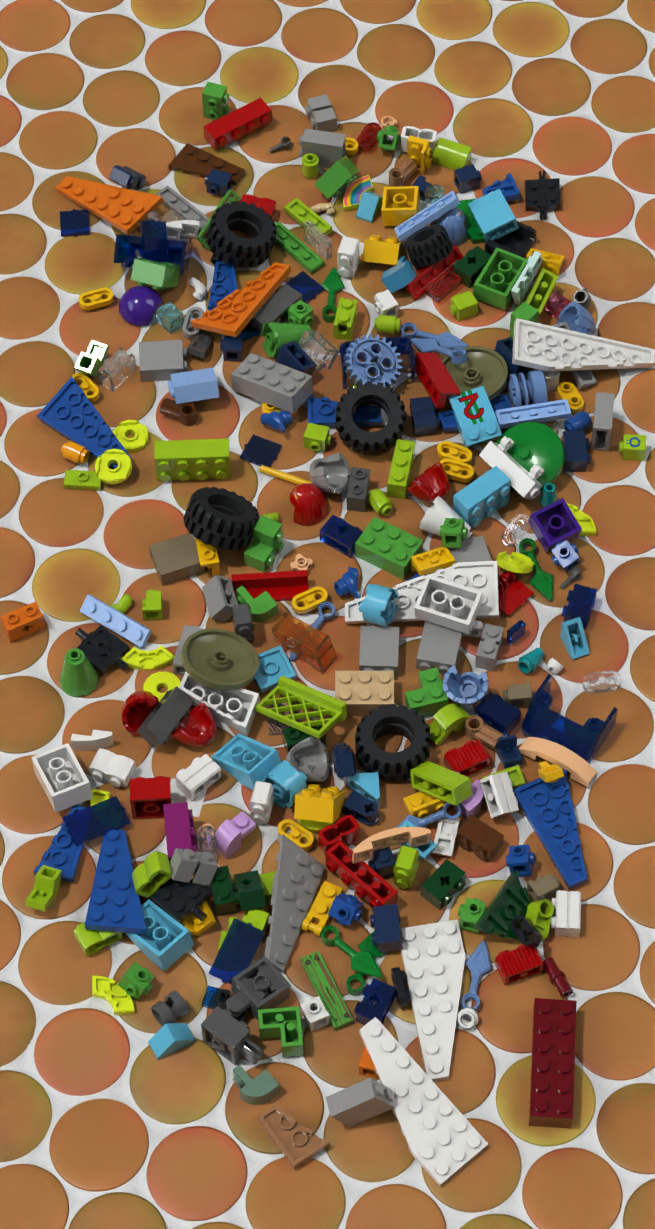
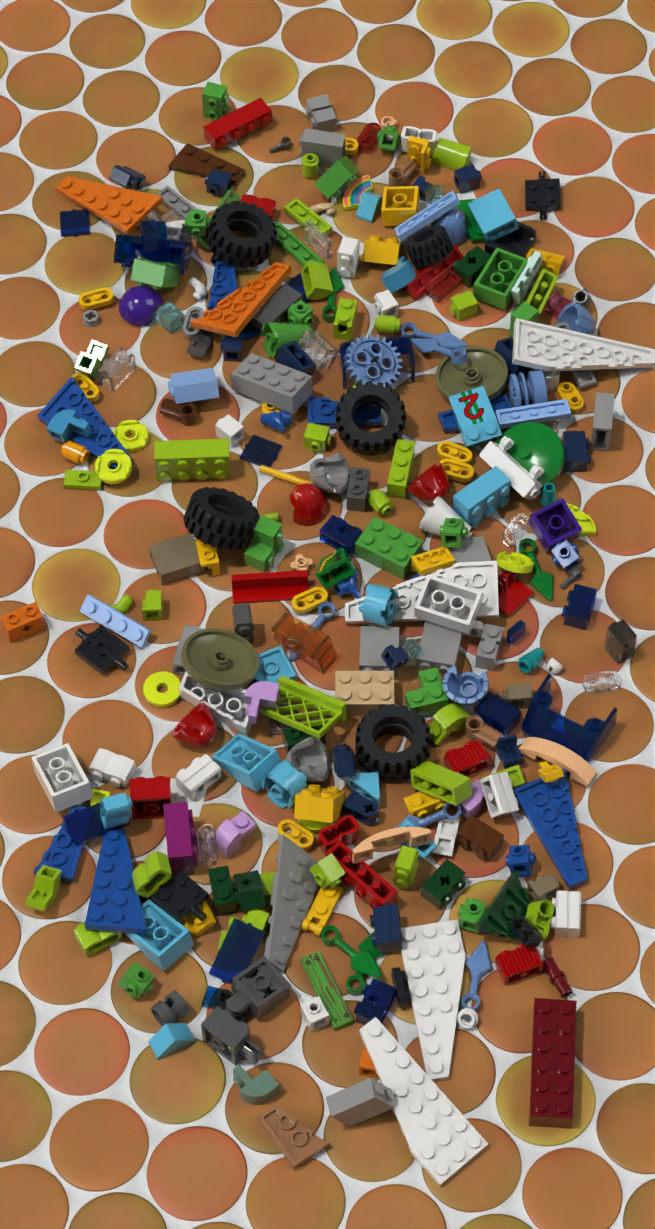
bright green cone [59,648,98,697] -> none
white slope [71,729,114,751] -> none
neon yellow tile [92,976,135,1015] -> none
neon yellow tile [121,645,174,671] -> none
red hair [121,691,159,736] -> none
dark grey brick [137,687,193,747] -> none
light grey brick [139,340,187,382] -> none
light grey piece [169,848,218,886] -> none
light grey brick [202,575,238,622] -> none
bright green brick [236,585,278,622] -> none
white brick [249,781,275,824] -> none
bright green brick [258,1006,303,1057] -> none
blue brick [328,892,364,926] -> none
dark blue brick [368,847,396,878] -> none
dark blue brick [410,397,440,436] -> none
red panel [413,352,460,408] -> none
blue wing [482,173,520,201] -> none
medium azure slope [560,617,590,659] -> none
blue brick [564,411,592,431] -> none
lime brick [619,434,646,461] -> none
none -> dark azure brick [46,409,92,443]
none -> light grey bush [83,310,99,327]
none -> medium azure brick [100,792,133,829]
none -> bright green brick [185,209,210,237]
none -> white brick [215,414,244,448]
none -> lavender brick [244,681,279,724]
none -> lime brick [300,261,333,300]
none -> lime brick [309,853,345,889]
none -> green torso [315,548,356,590]
none -> dark blue leg [381,639,421,671]
none -> clear smoke brick [605,619,637,665]

